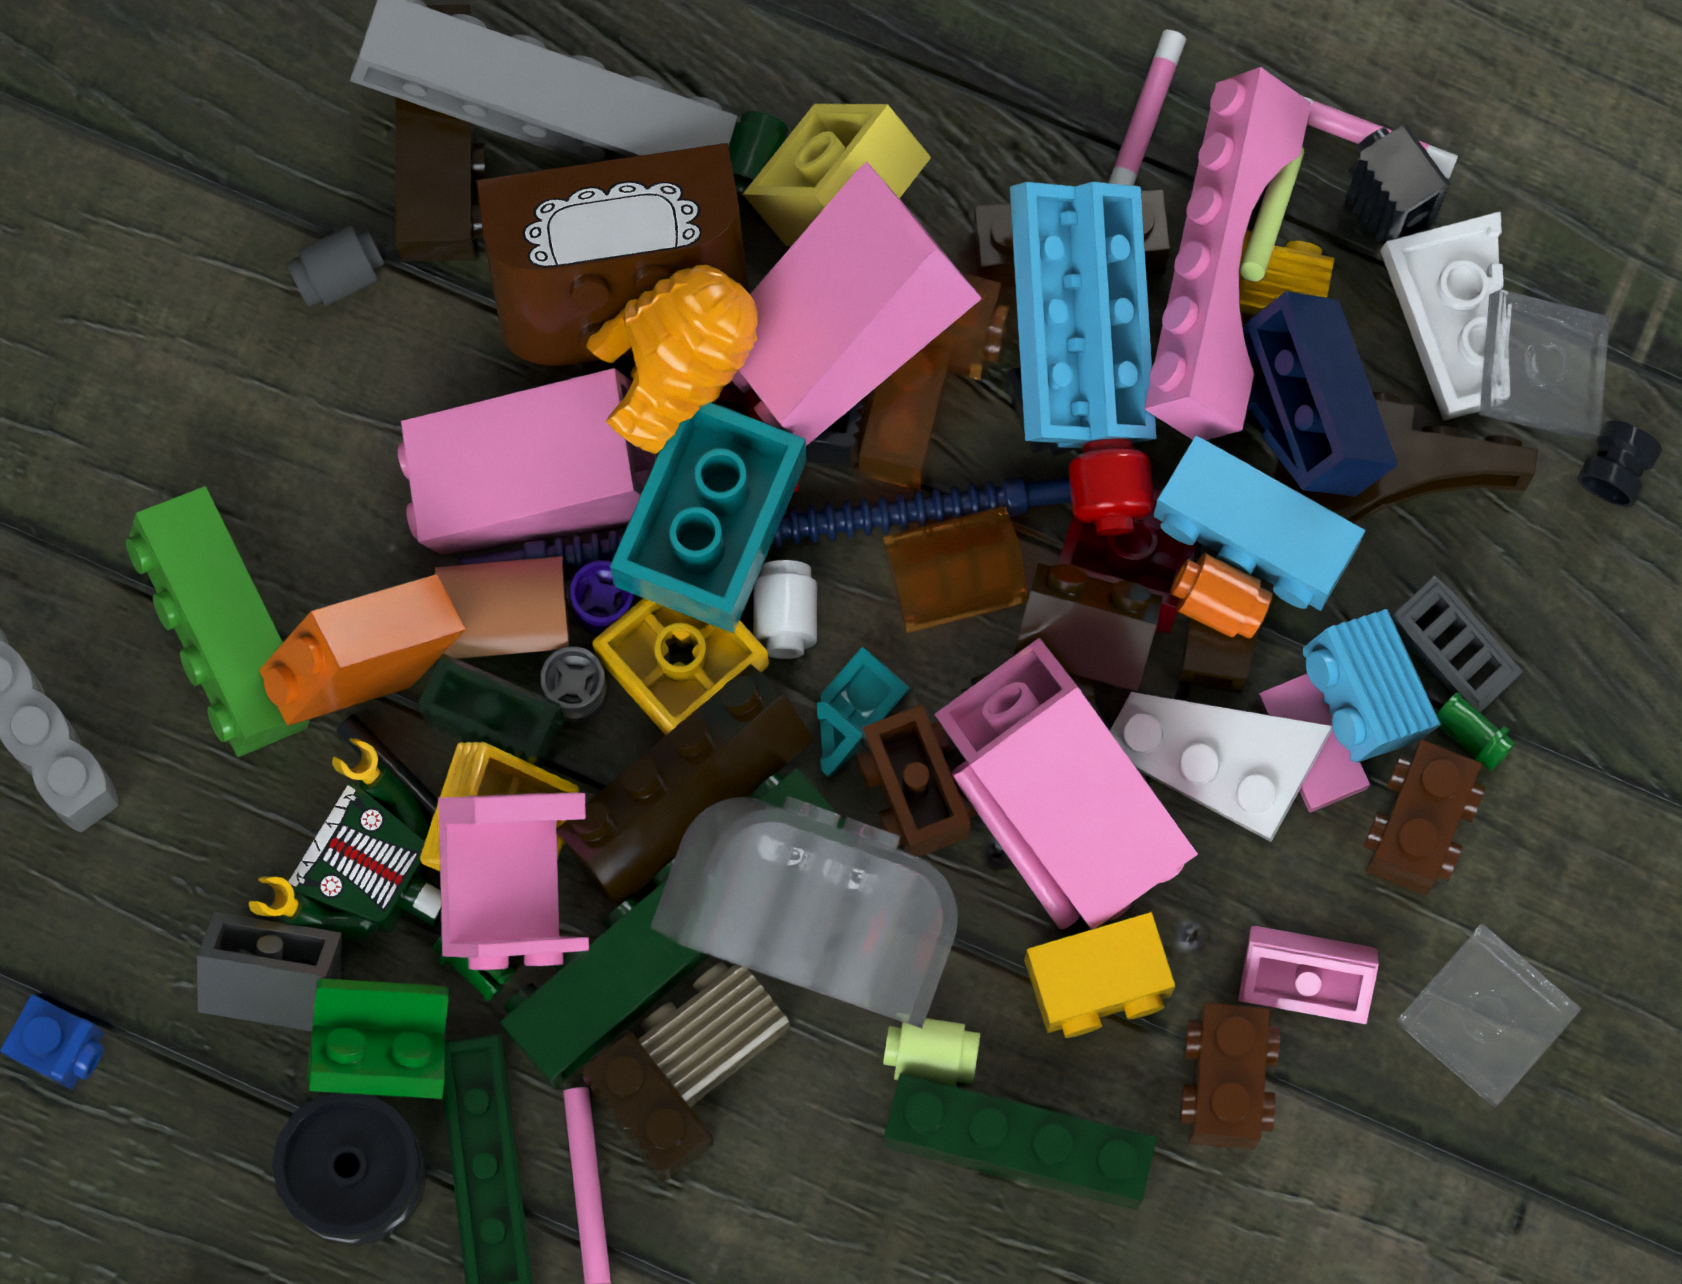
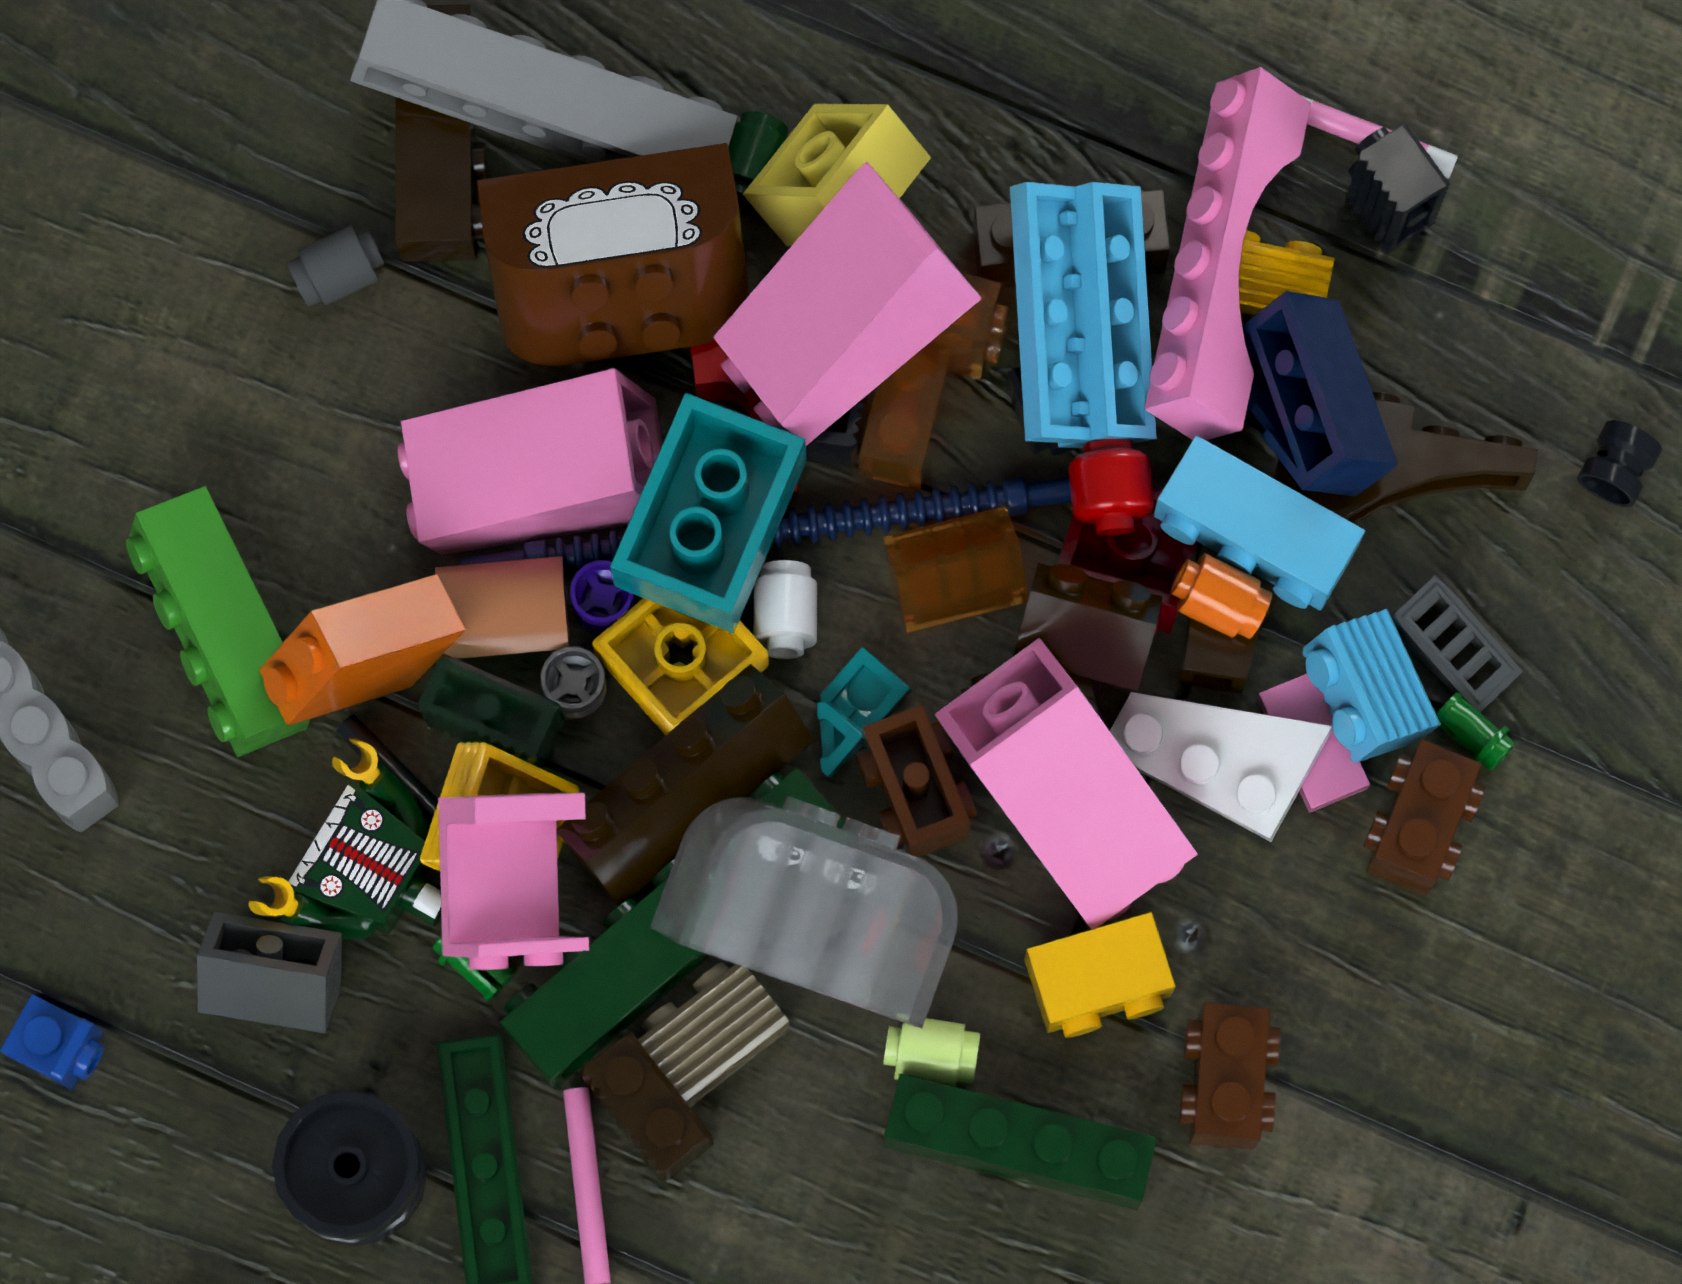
green bracket [307,978,449,1099] -> none
light orange hair [586,265,759,454] -> none
bright pink bar [951,761,1080,930] -> none
bright pink bar [1108,30,1186,186] -> none
bright pink slope [1238,926,1379,1024] -> none
yellowish green bar [1240,146,1304,281] -> none
white wing [1380,211,1508,421] -> none
clear tile [1396,923,1581,1108] -> none
clear tile [1479,289,1610,441] -> none

